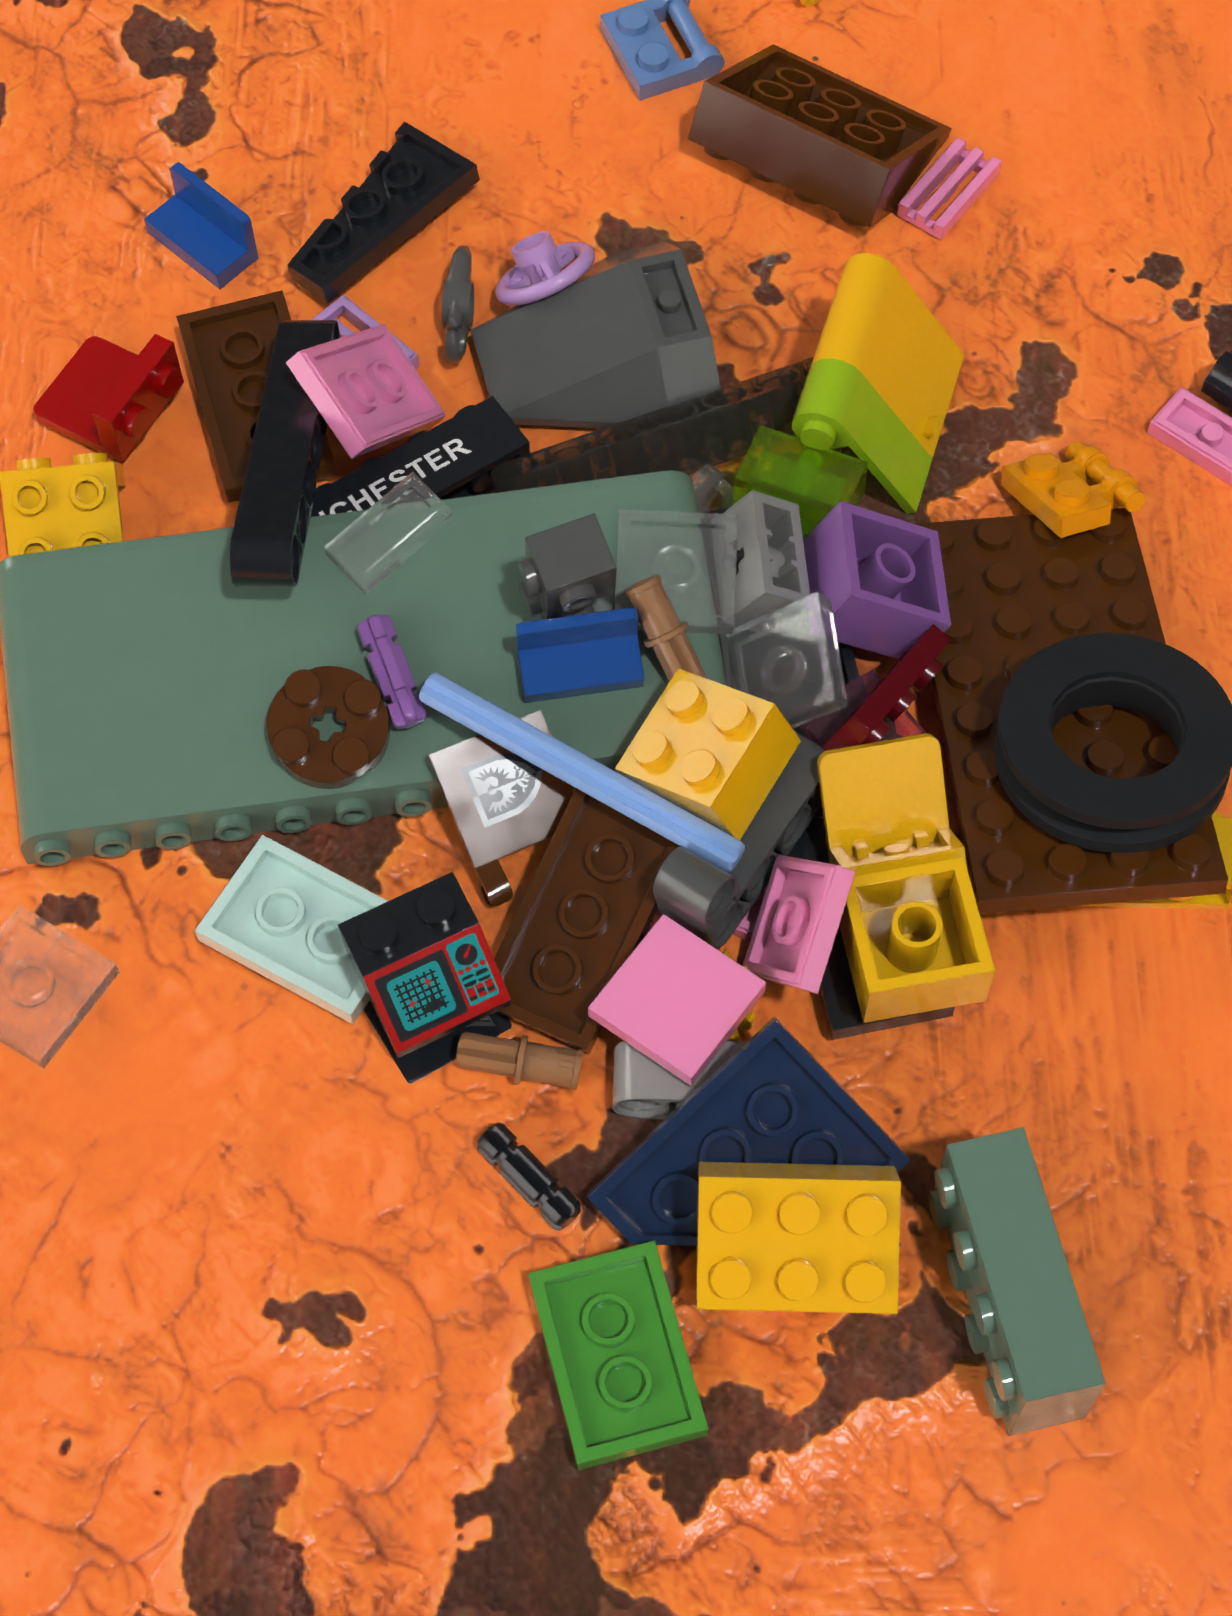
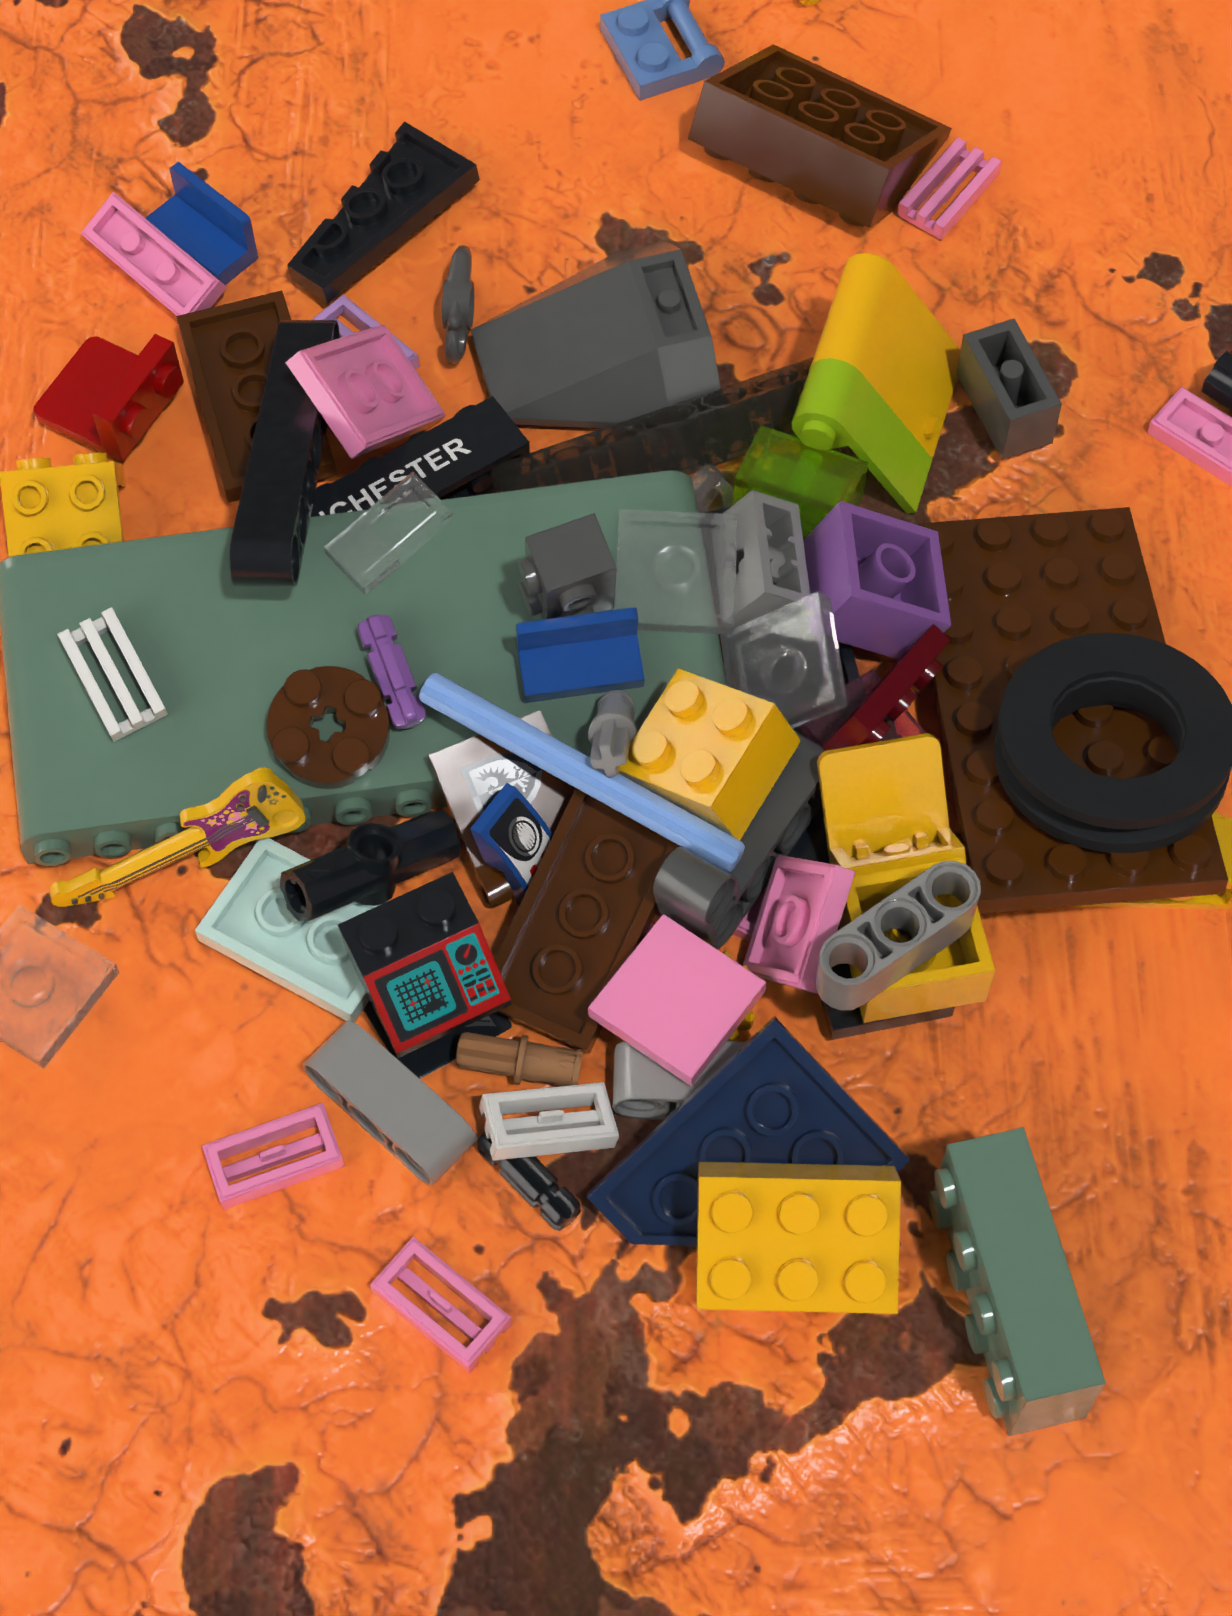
lavender piece [495,231,595,306] -> none
bright green plate [528,1240,708,1471] -> none
medium nougat axle [624,574,707,682] -> none
light orange plate [1001,441,1146,538] -> none
none -> yellow piece [50,767,306,907]
none -> white tile [57,607,168,742]
none -> bright pink tile [80,192,227,316]
none -> bright pink tile [202,1103,345,1210]
none -> black piece [279,809,462,921]
none -> light grey beam [303,1020,478,1186]
none -> bright pink tile [370,1236,512,1373]
none -> slope [470,783,553,906]
none -> white tile [479,1082,619,1161]
none -> light grey axle [588,690,637,777]
none -> light grey beam [816,861,981,1010]
none -> dark grey brick [956,318,1062,460]

